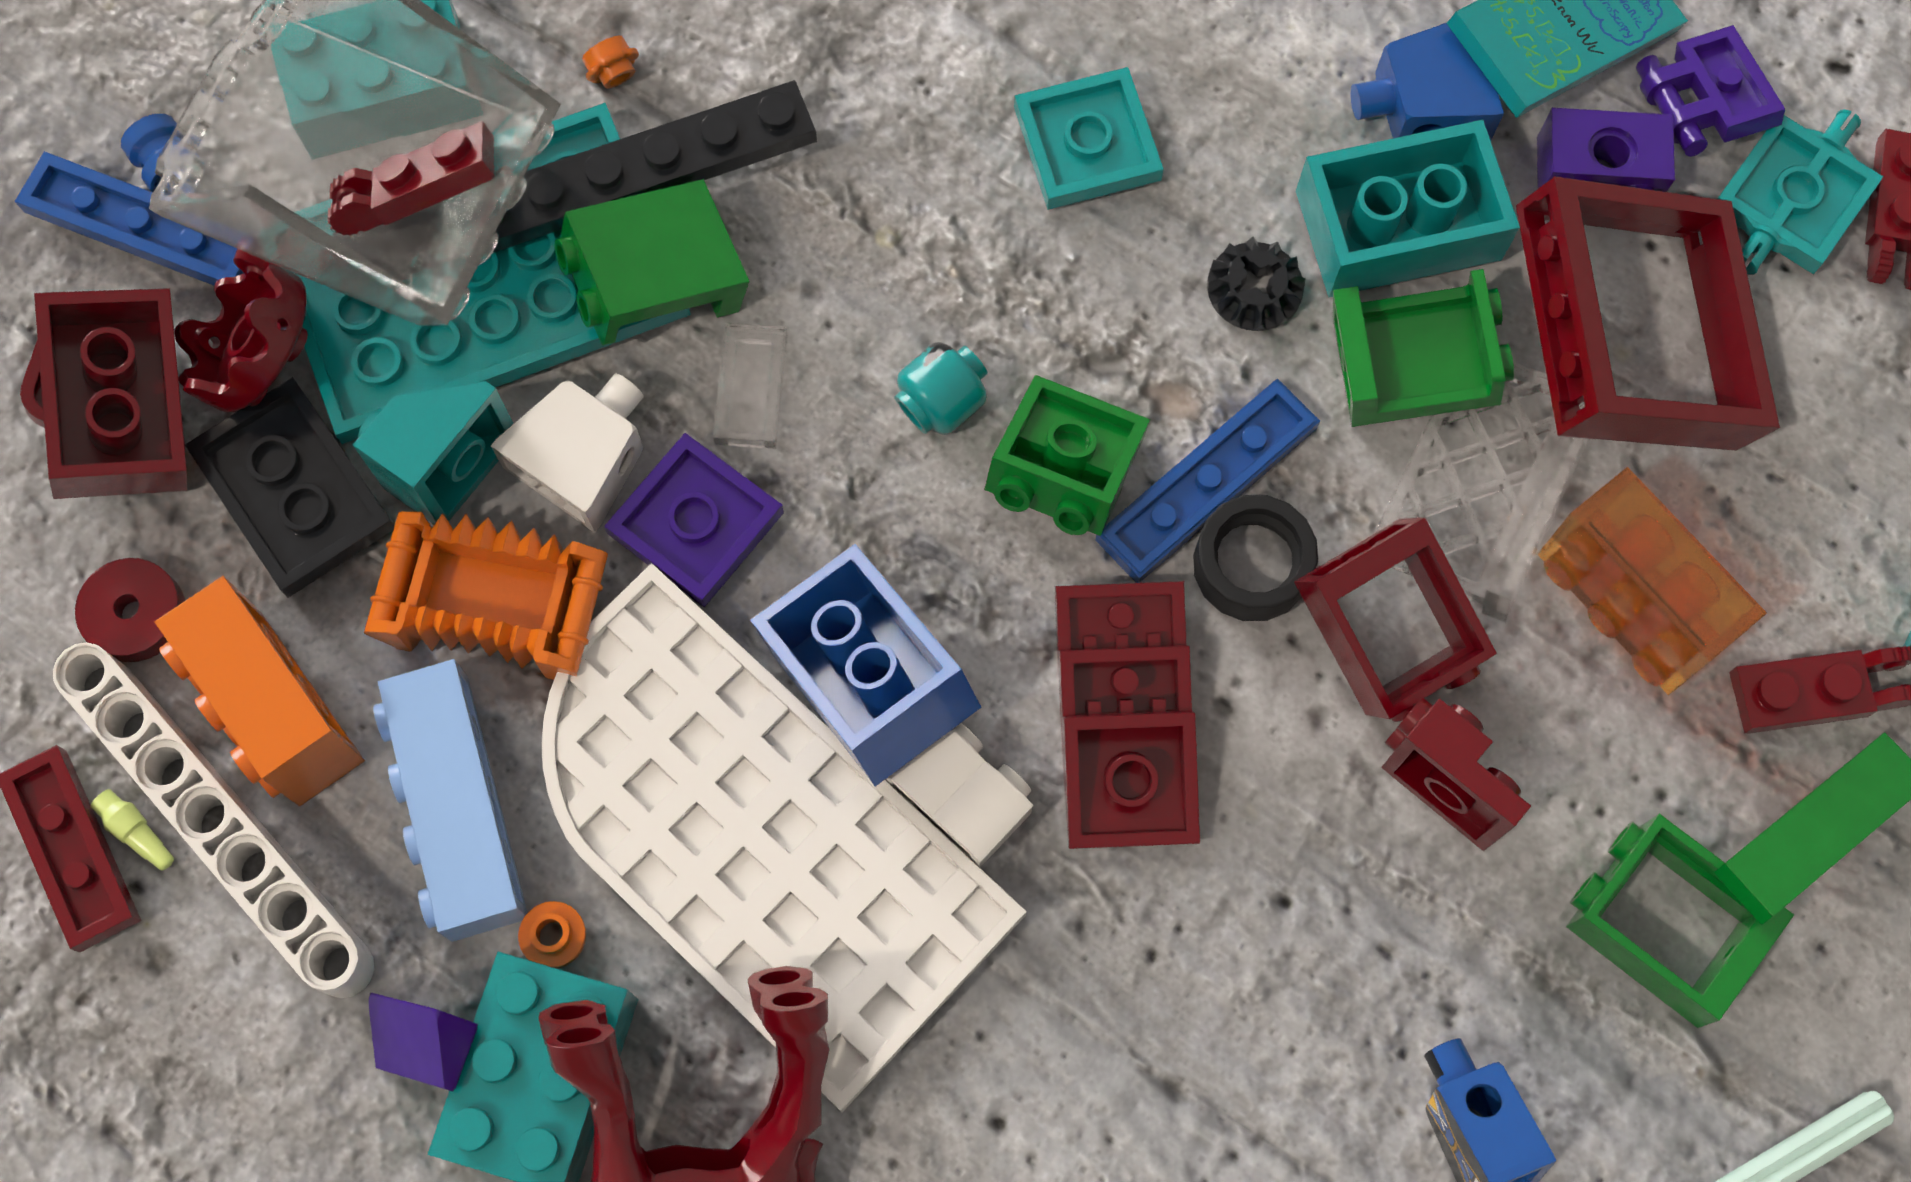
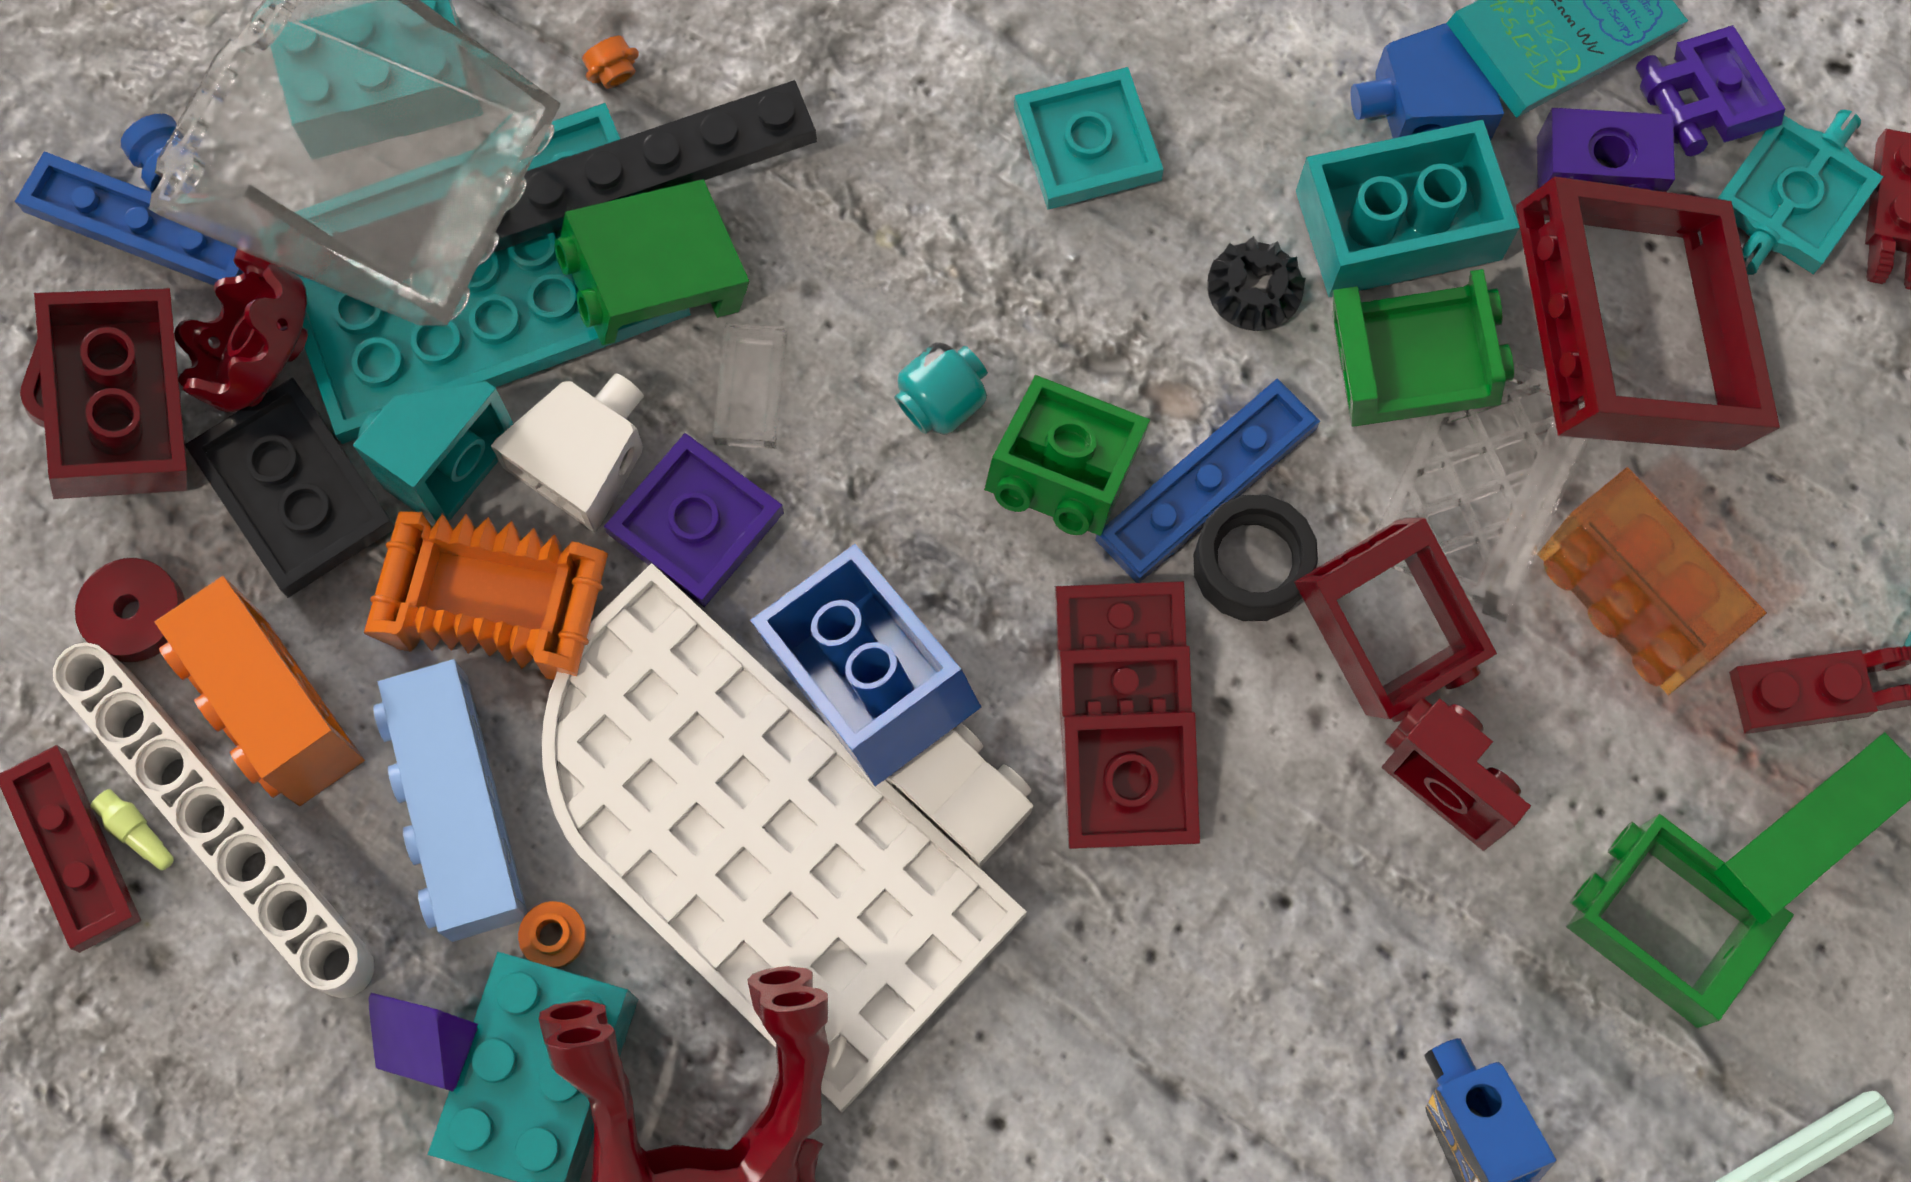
dark red hinge [328,121,494,237] -> none

